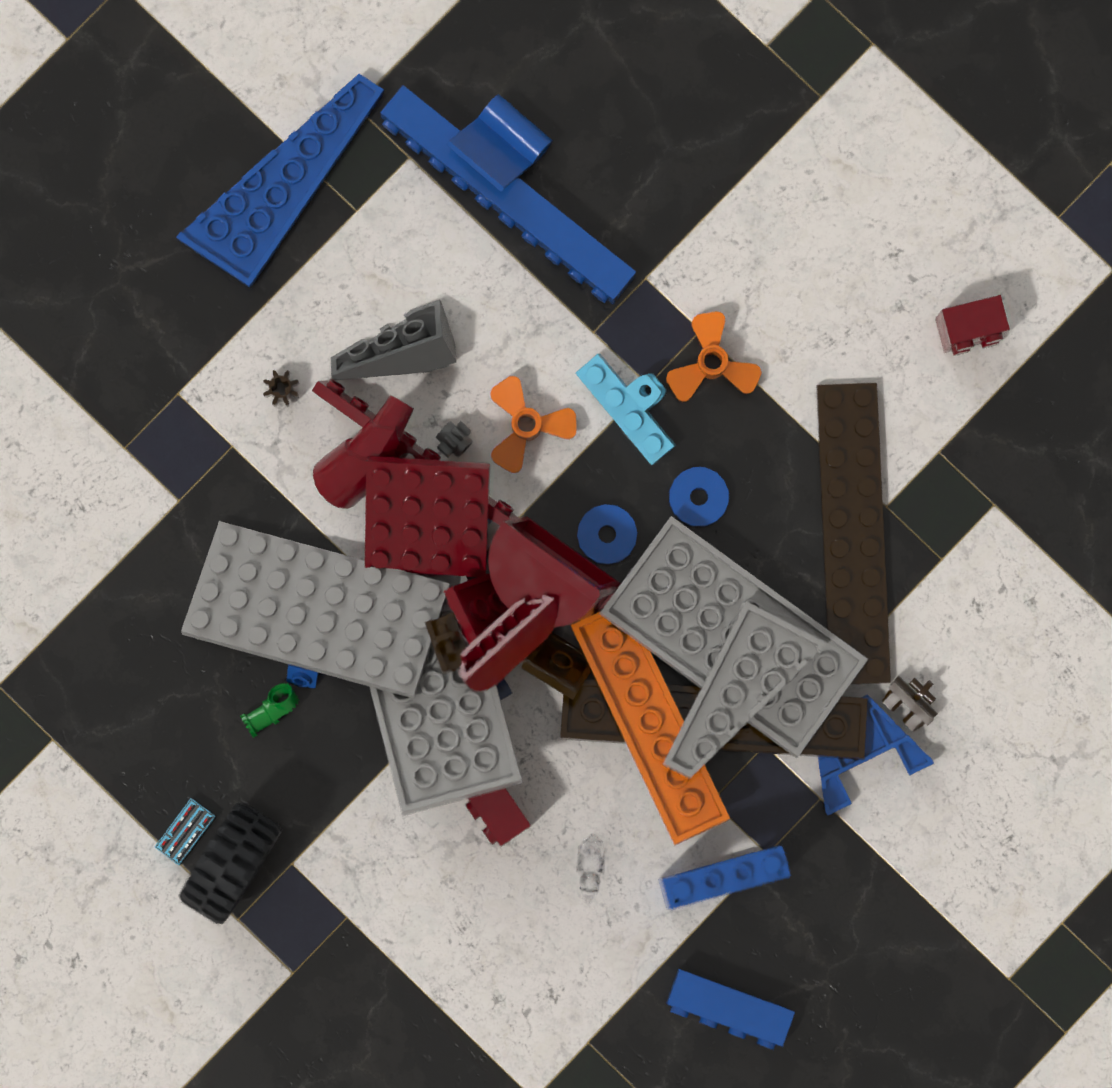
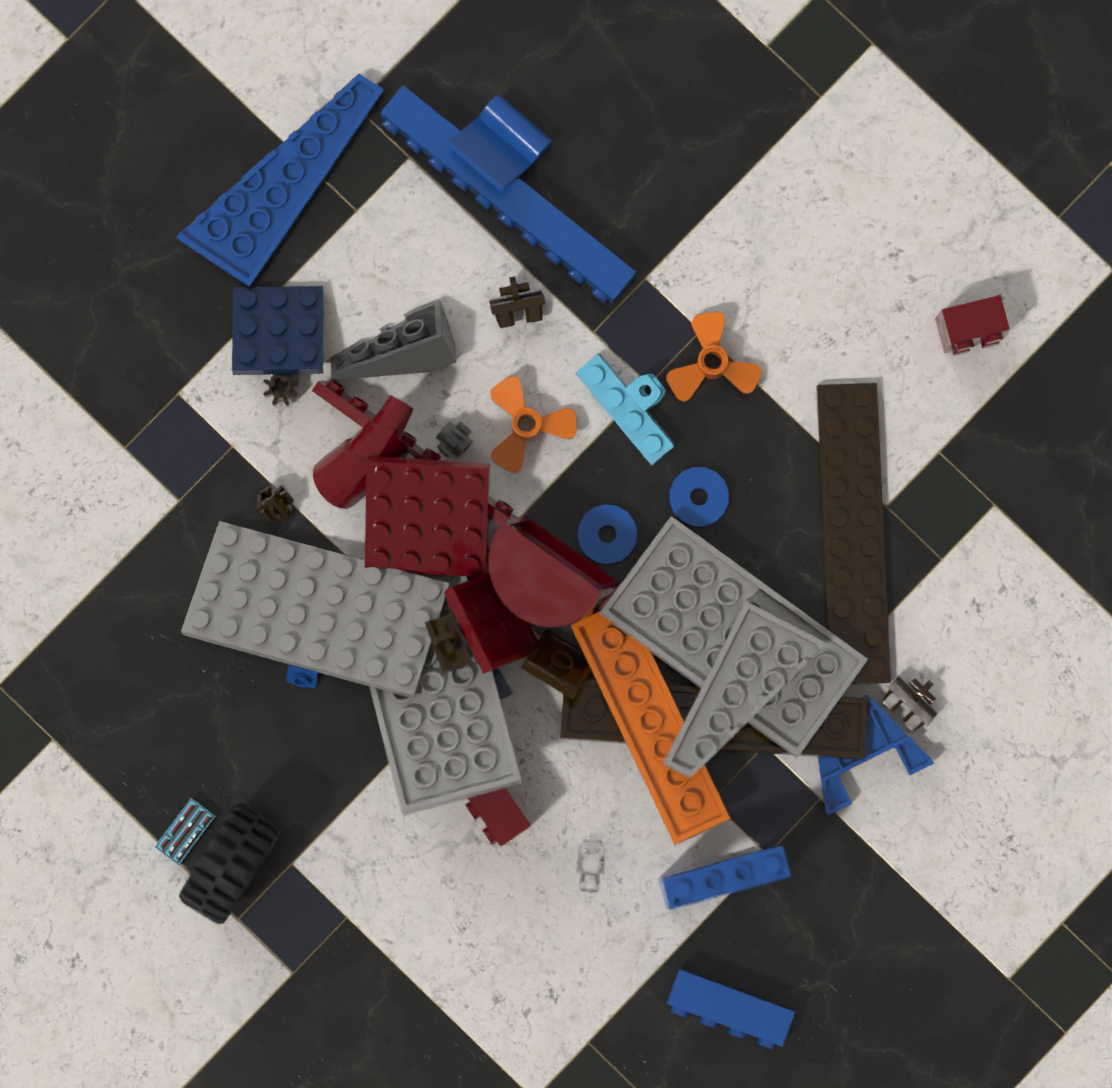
green connector [240,683,299,738] -> none
dark red brick [459,595,558,691] -> none
none -> dark blue plate [232,286,324,375]
none -> dark brown gear [255,485,294,523]
none -> dark brown hips [489,276,545,328]

